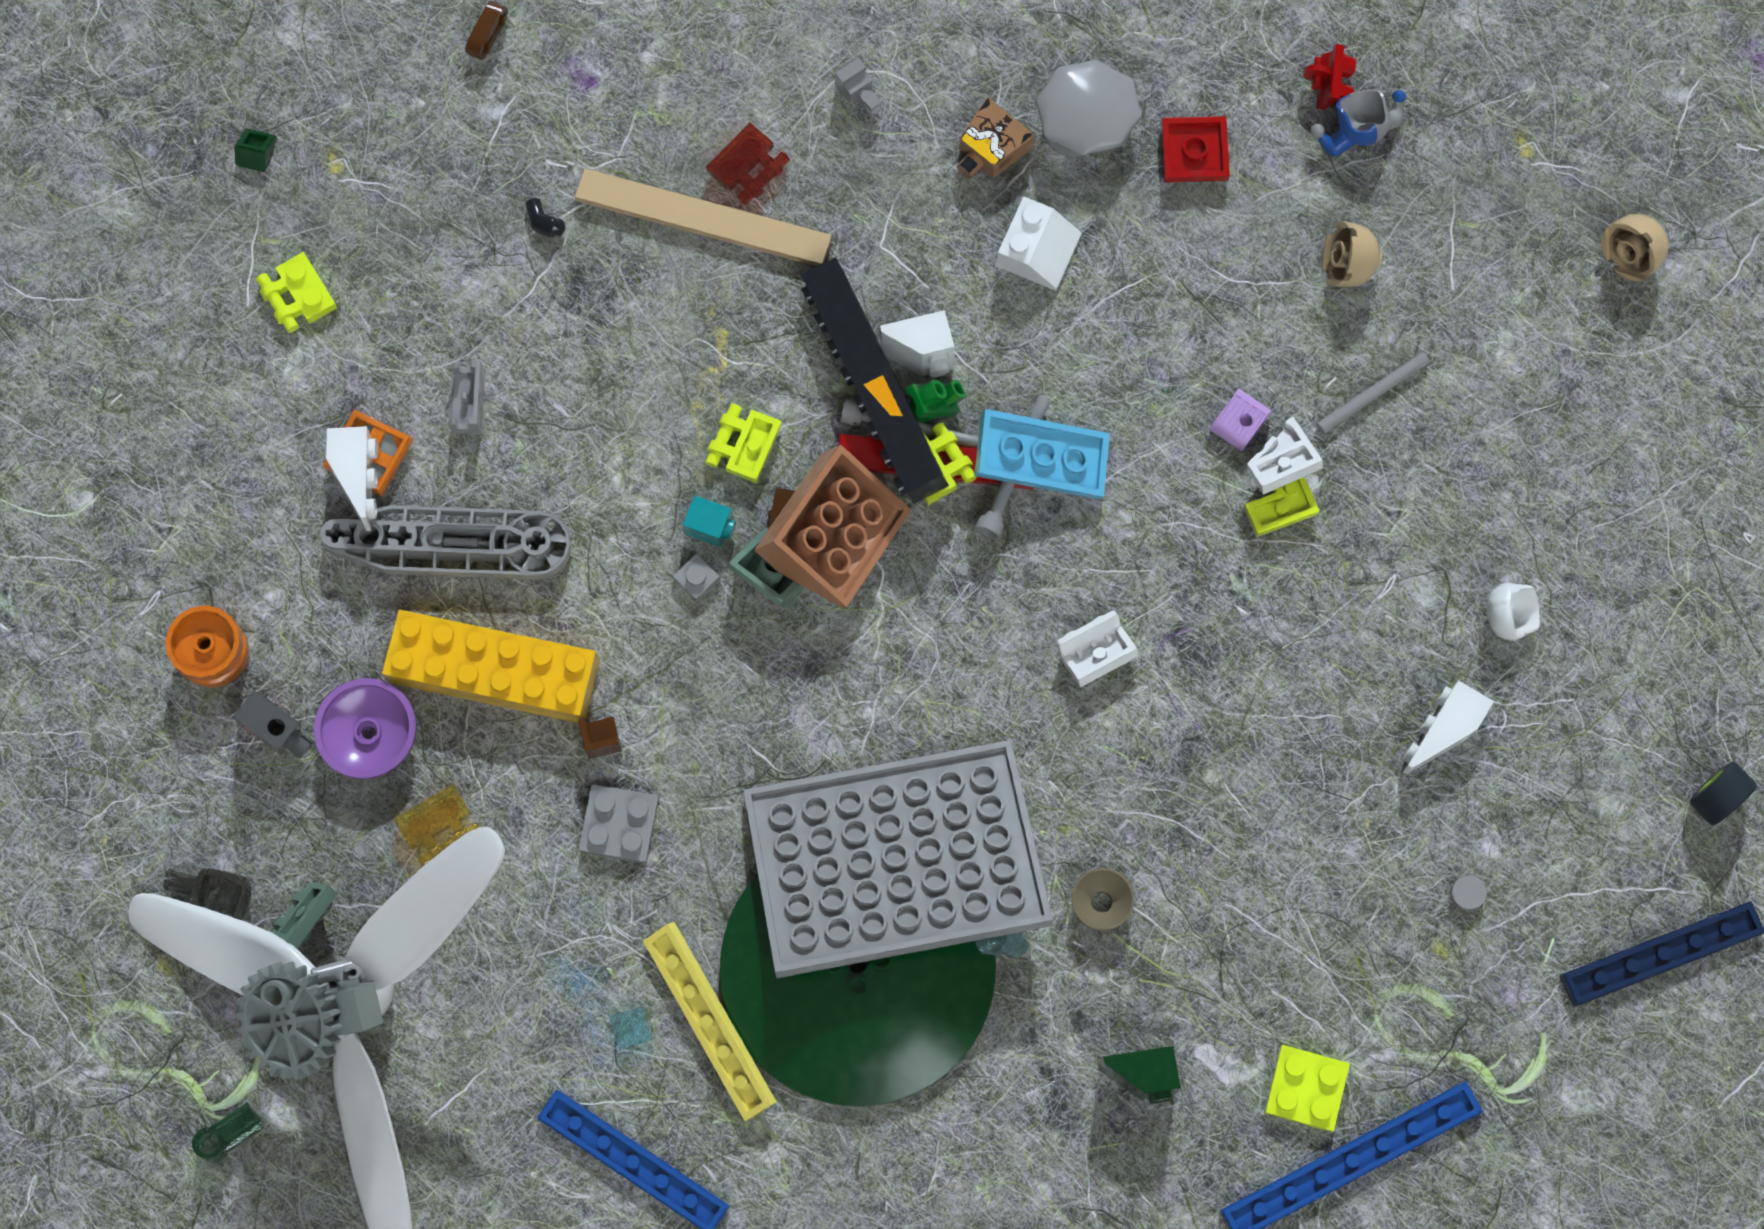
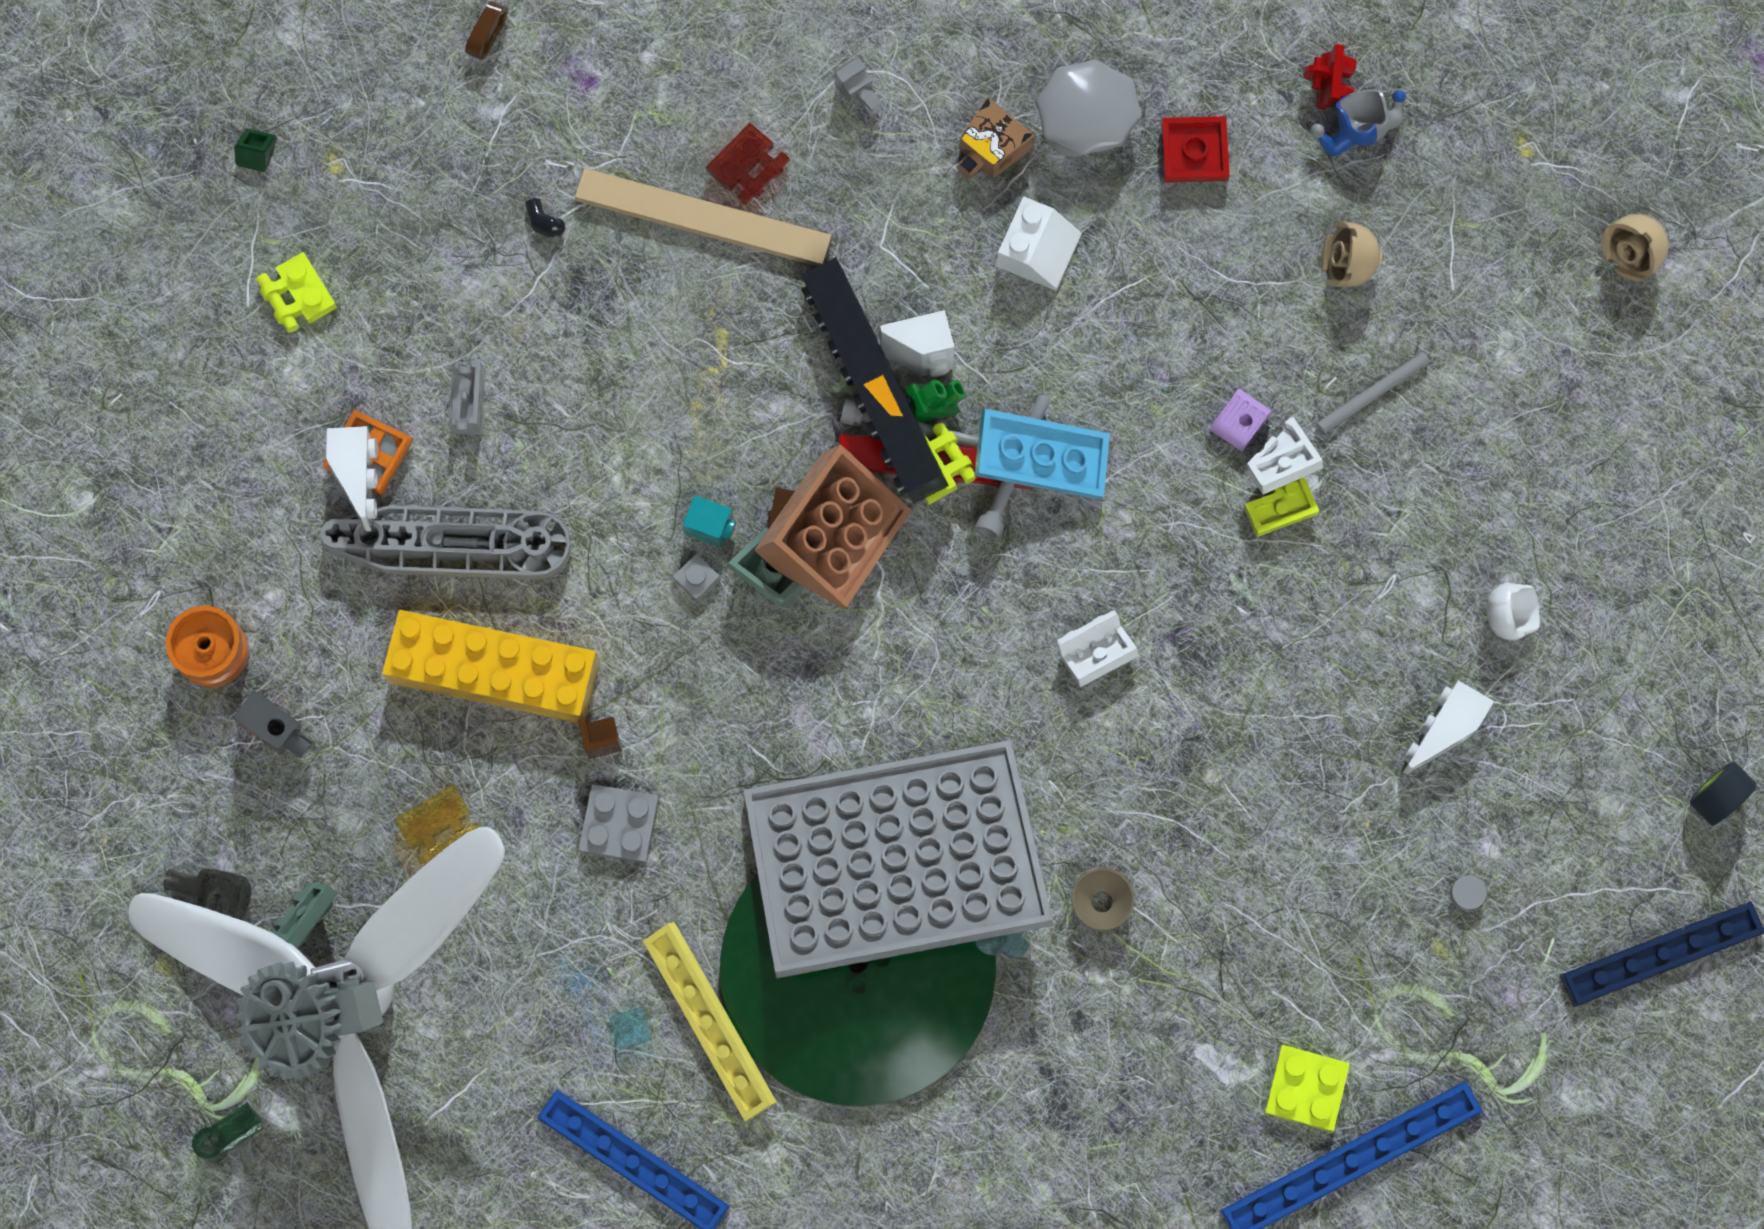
medium lavender dish [314,678,417,779] -> none
neon yellow plate [705,403,782,483] -> none
dark green slope [1099,1046,1181,1104] -> none

